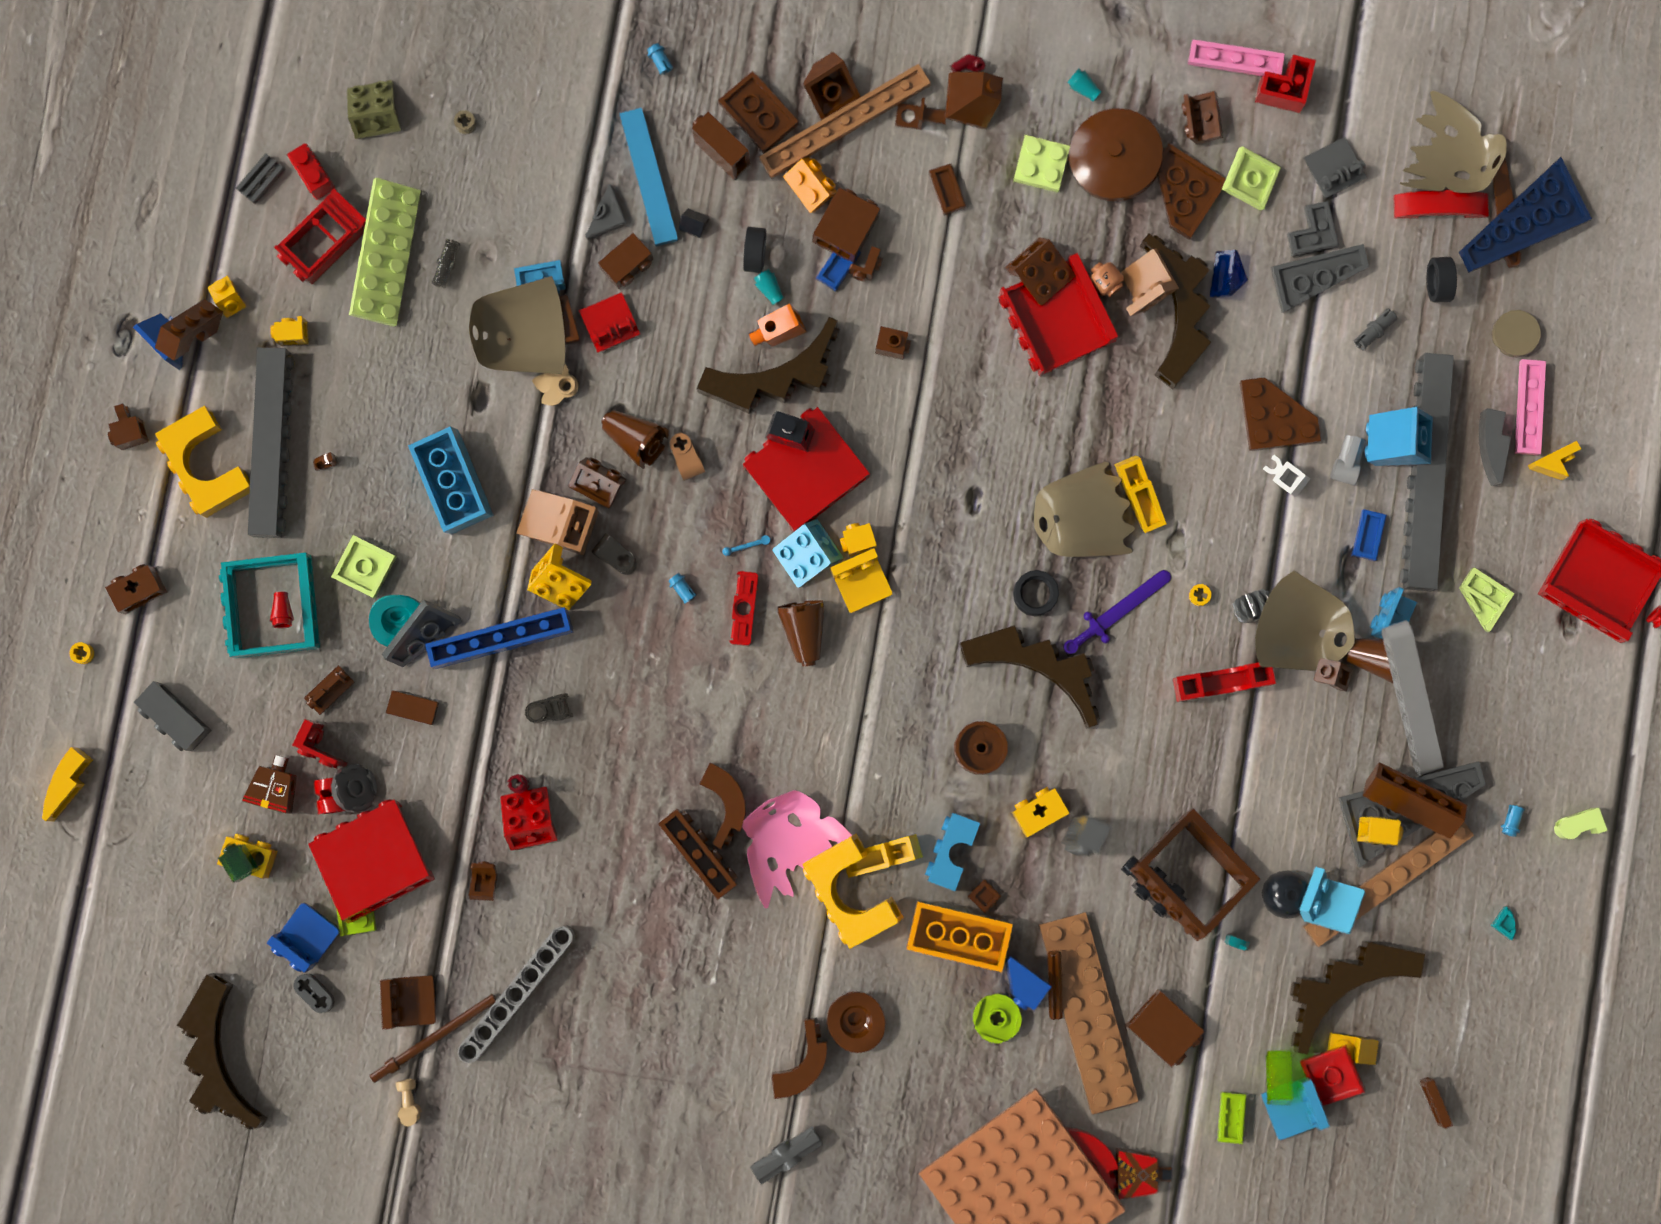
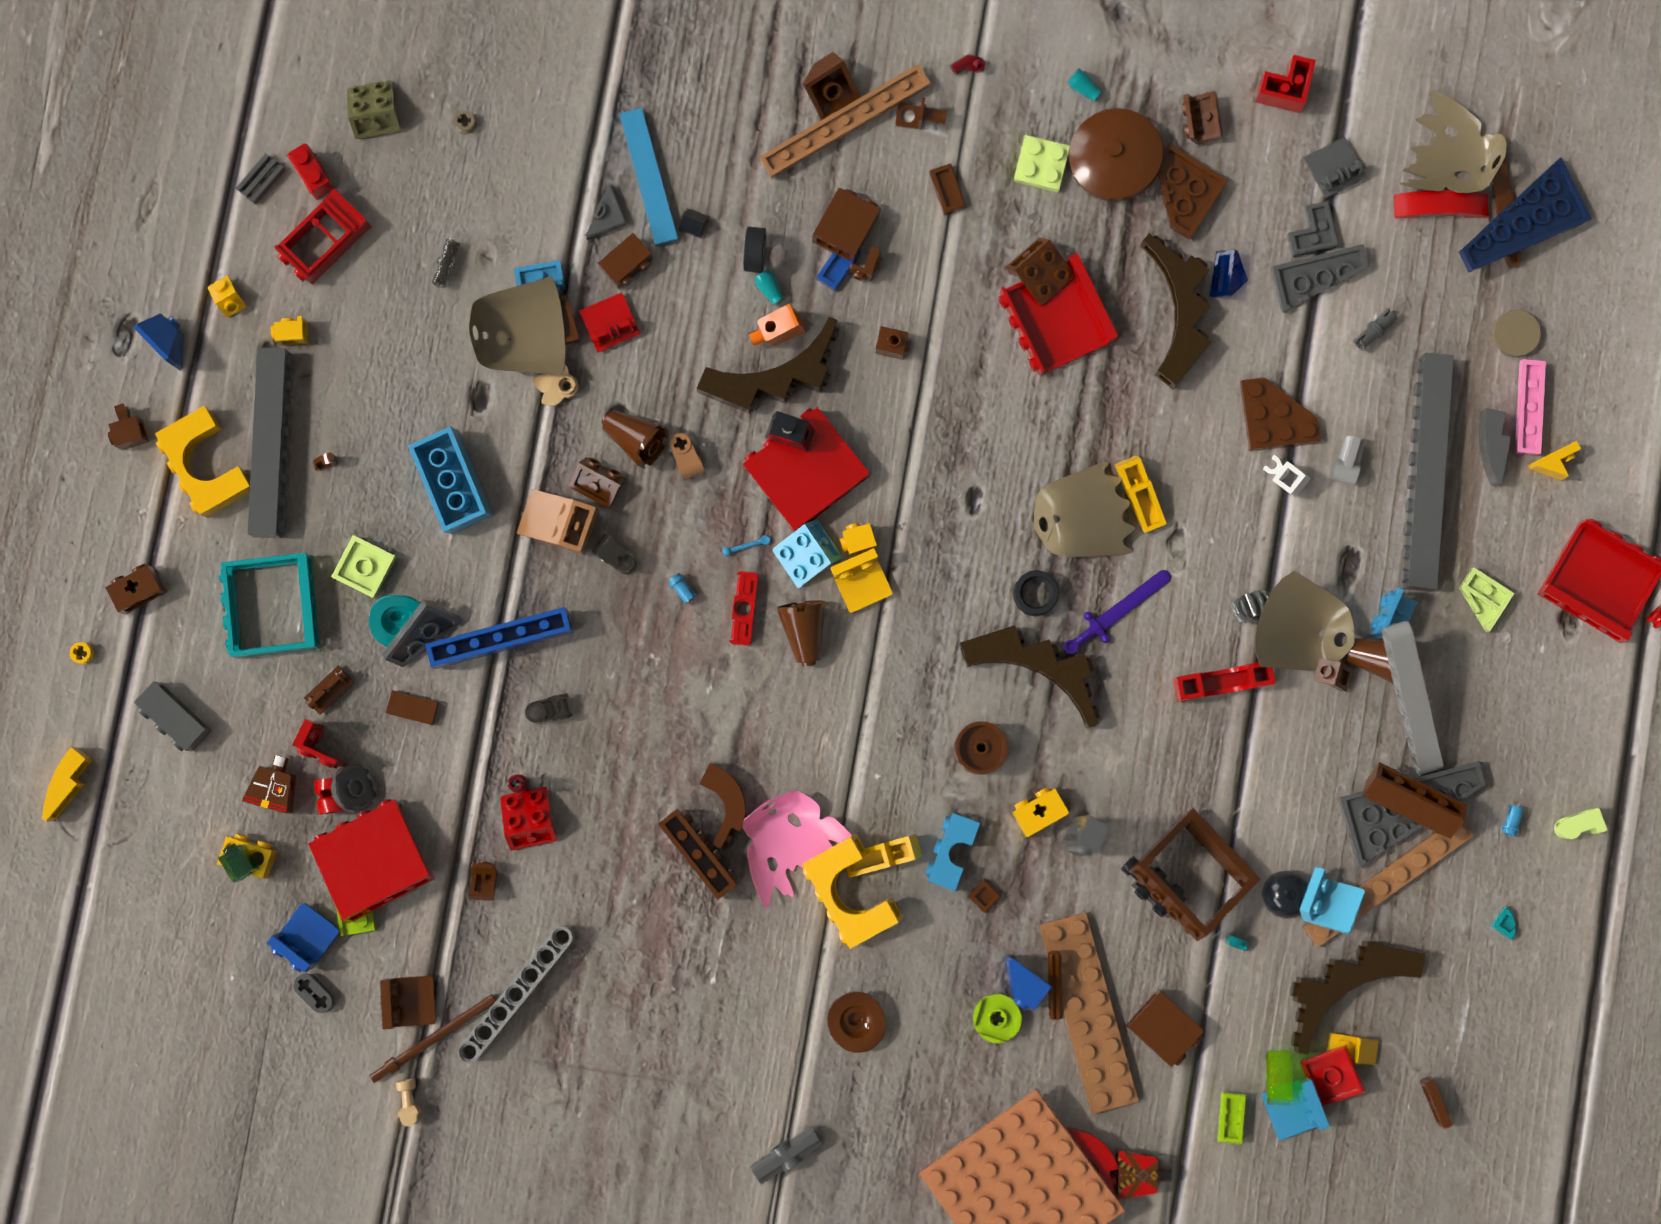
reddish brown arch [155,299,223,361] -> none
dark brown arch [177,973,267,1130] -> none
red cone [270,592,294,628] -> none
yellowish green plate [349,177,421,327] -> none
yellow bracket [527,543,592,610] -> none
dark azure pin [647,43,673,75] -> none
reddish brown brick [692,112,750,180] -> none
reddish brown plate [718,71,799,154] -> none
reddish brown arch [771,1017,827,1099] -> none
light orange bracket [783,158,837,213] -> none
light orange brick [906,901,1013,972] -> none
reddish brown slope [945,72,1003,129] -> none
nougat head [1090,262,1124,298] -> none
bracket [1121,249,1179,316] -> none
bright pink plate [1188,40,1284,76] -> none
yellow bush [1189,584,1211,606] -> none
yellowish green plate [1222,146,1281,210] -> none
blue tile [1352,509,1387,561] -> none
yellow brick [1357,817,1403,845] -> none
dark azure slope [1365,407,1433,466] -> none
black tyre [1426,257,1457,303] -> none

